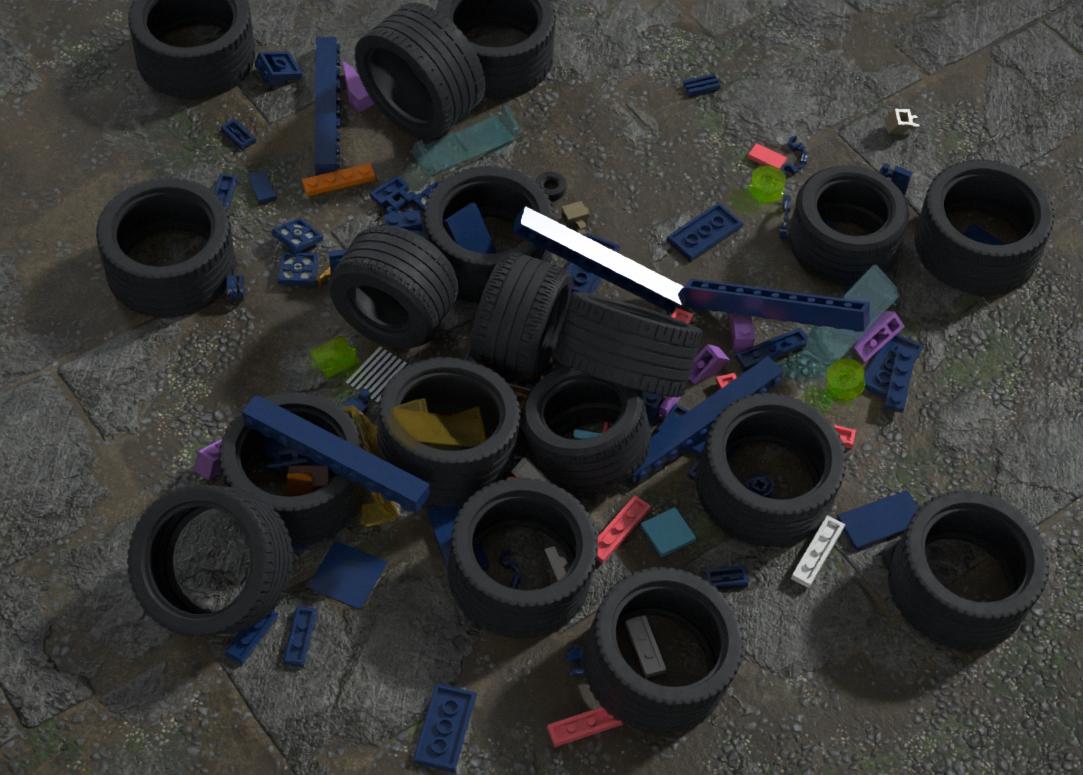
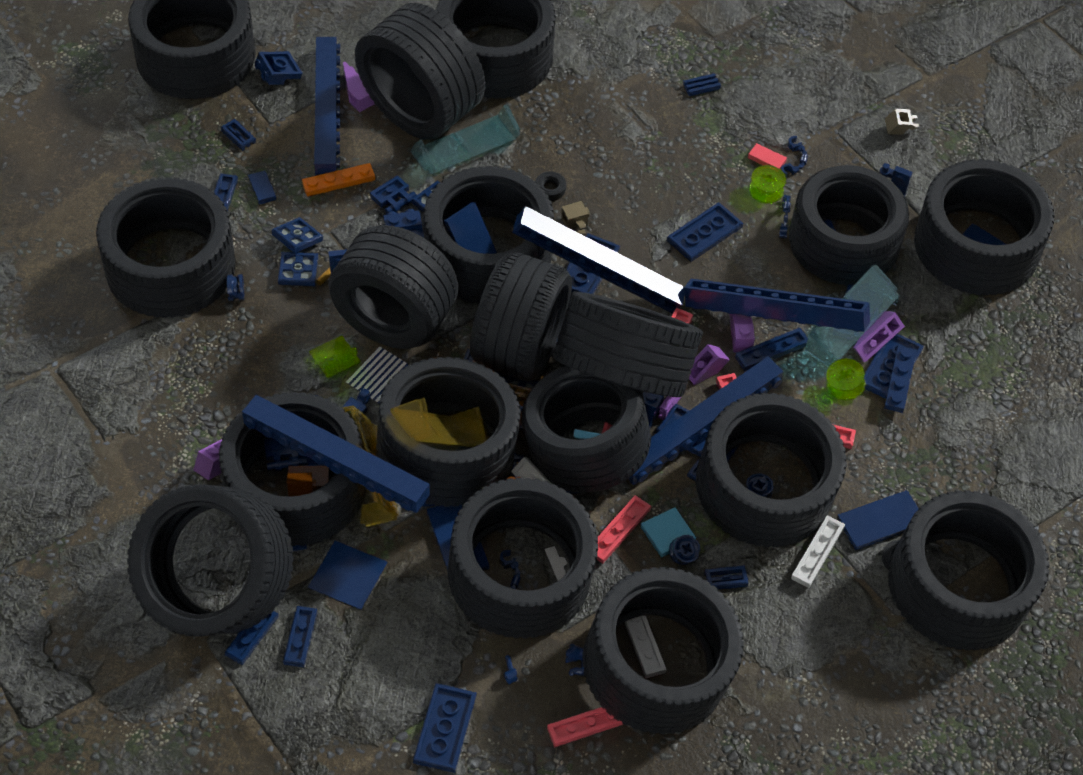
none -> dark blue hand [504,655,517,684]
none -> dark blue wheel [669,535,701,565]

